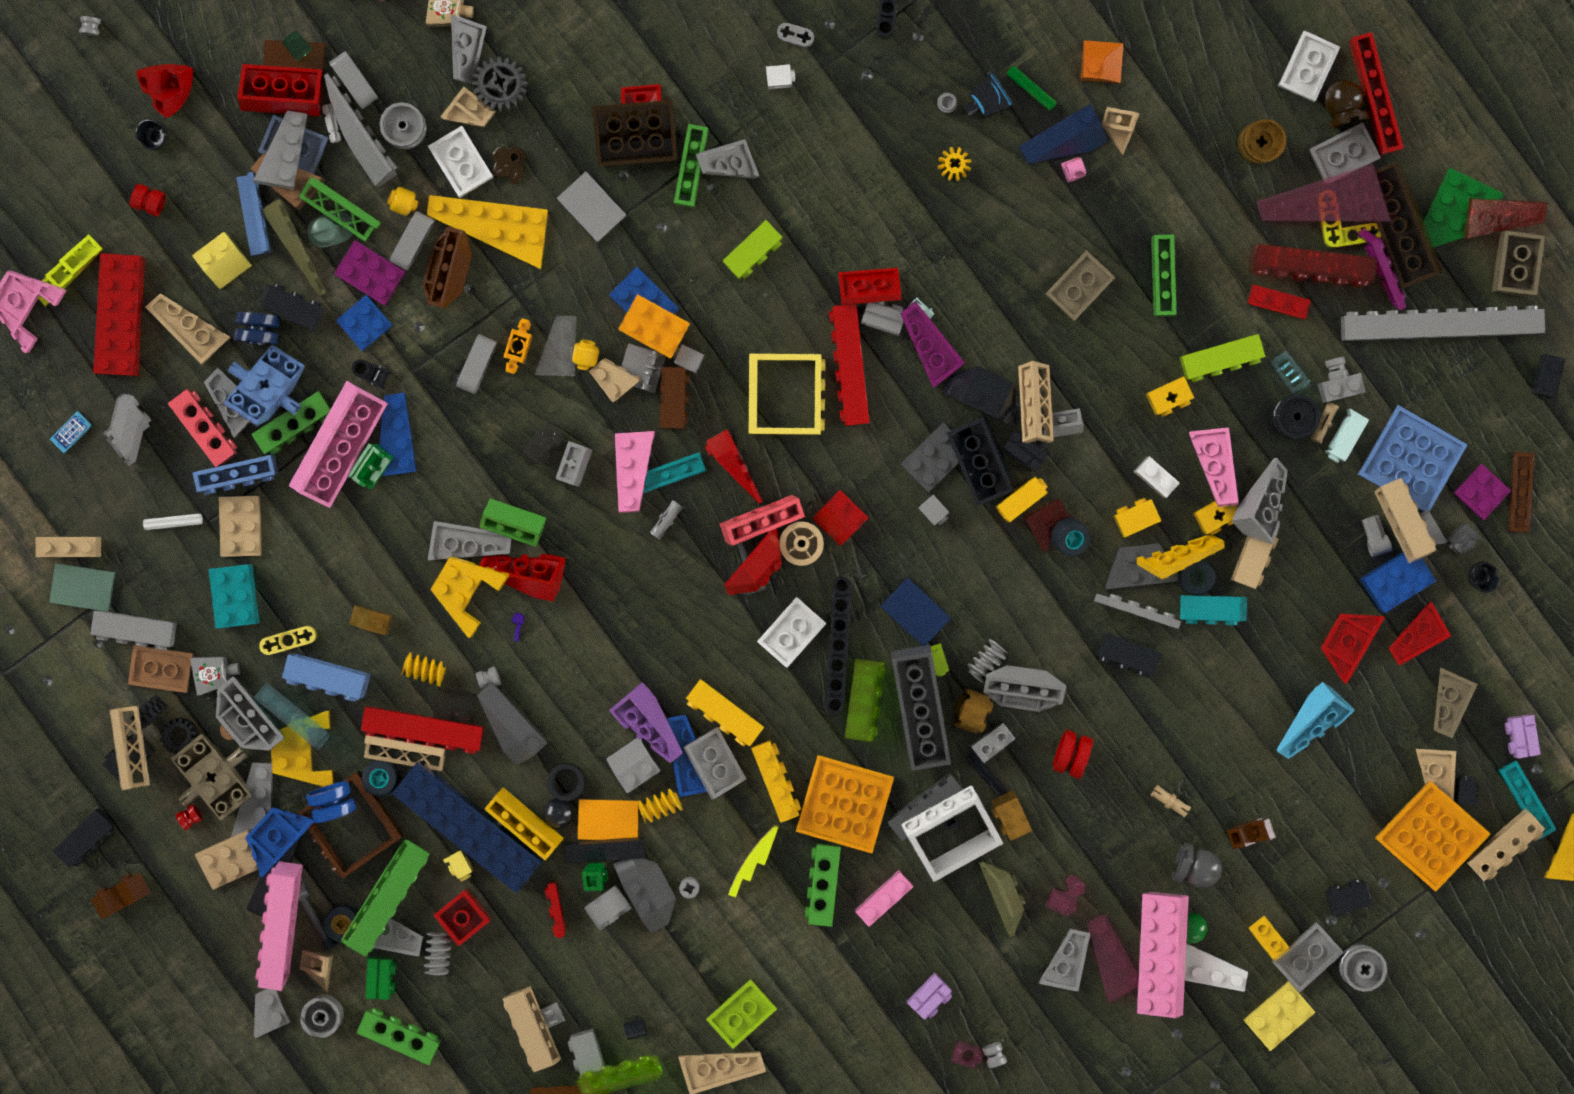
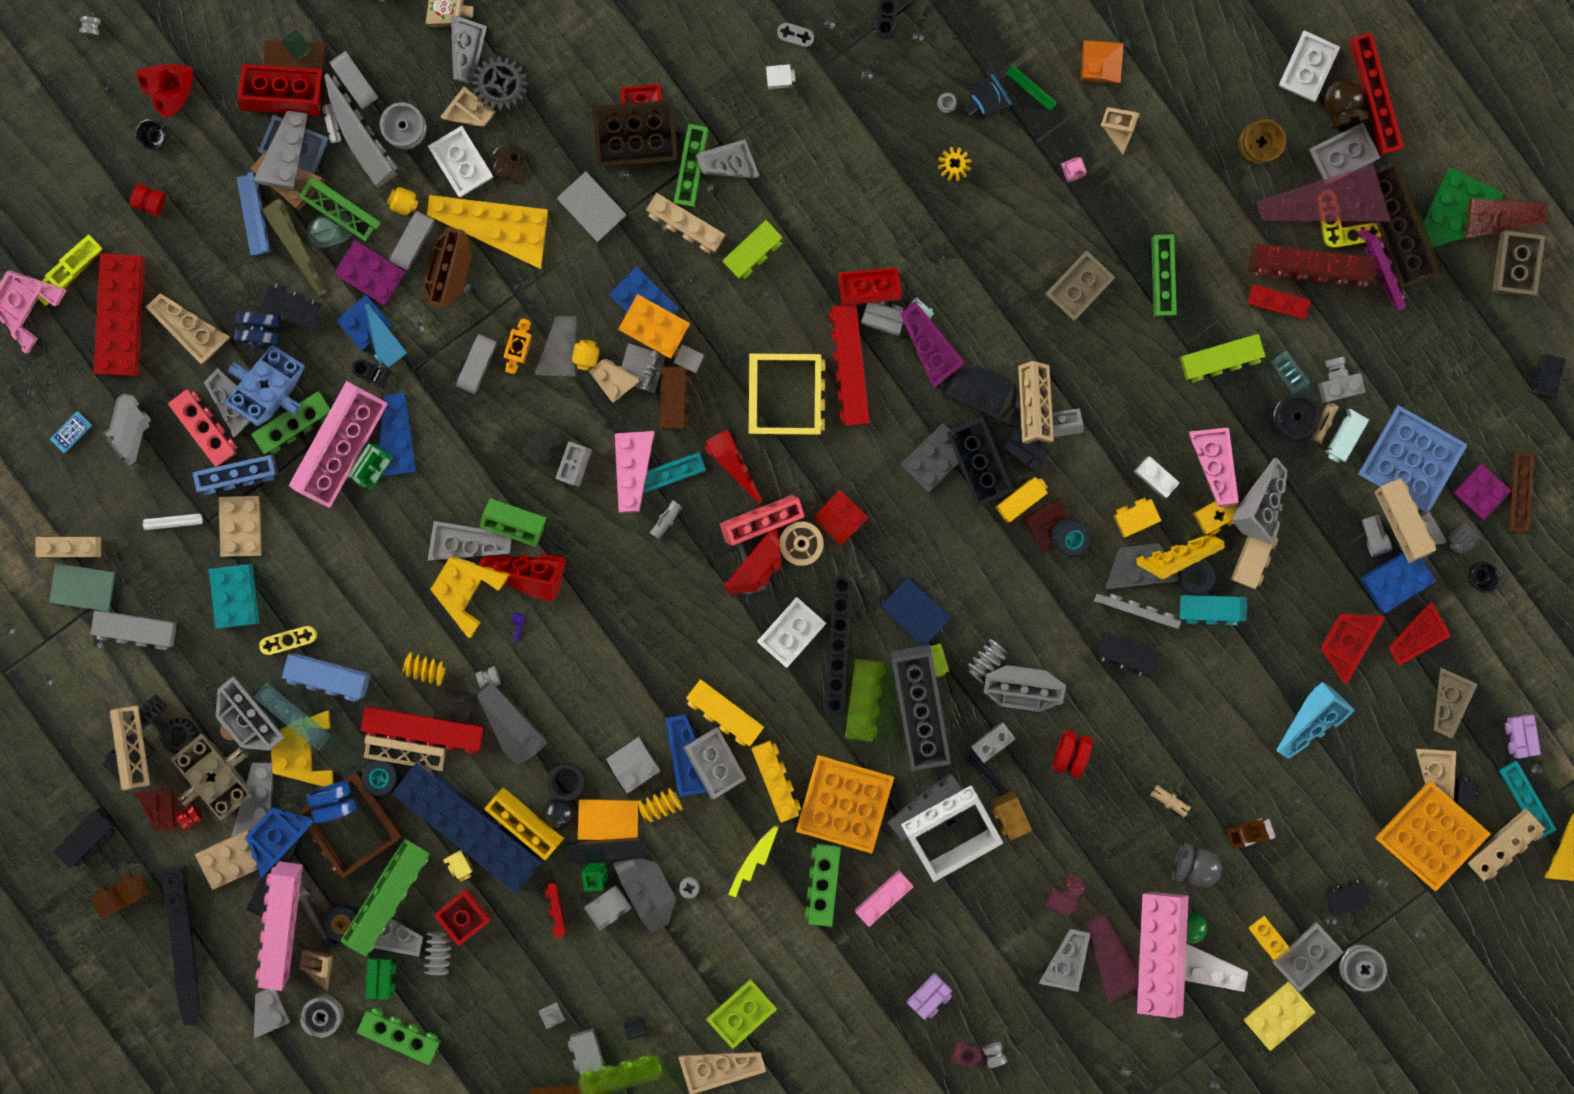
medium nougat plate [128,645,194,693] -> none
light grey torso [190,657,240,696] -> none
light yellow slope [192,232,252,290] -> none
pearl gold slope [349,605,393,635] -> none
tan brick [503,986,561,1072] -> none
medium lavender wedge [609,682,683,763] -> none
light grey brick [918,495,949,526] -> none
pearl gold brick [952,688,993,734] -> none
olive wedge [978,860,1026,937] -> none
dark blue wedge [1019,104,1108,164] -> none
yellow brick [1146,376,1194,417] -> none
light grey brick [1341,306,1545,341] -> none
none -> clear red wing [134,789,176,831]
none -> black piece [161,865,200,1026]
none -> dark azure slope [365,303,407,367]
none -> tan brick [646,193,726,253]

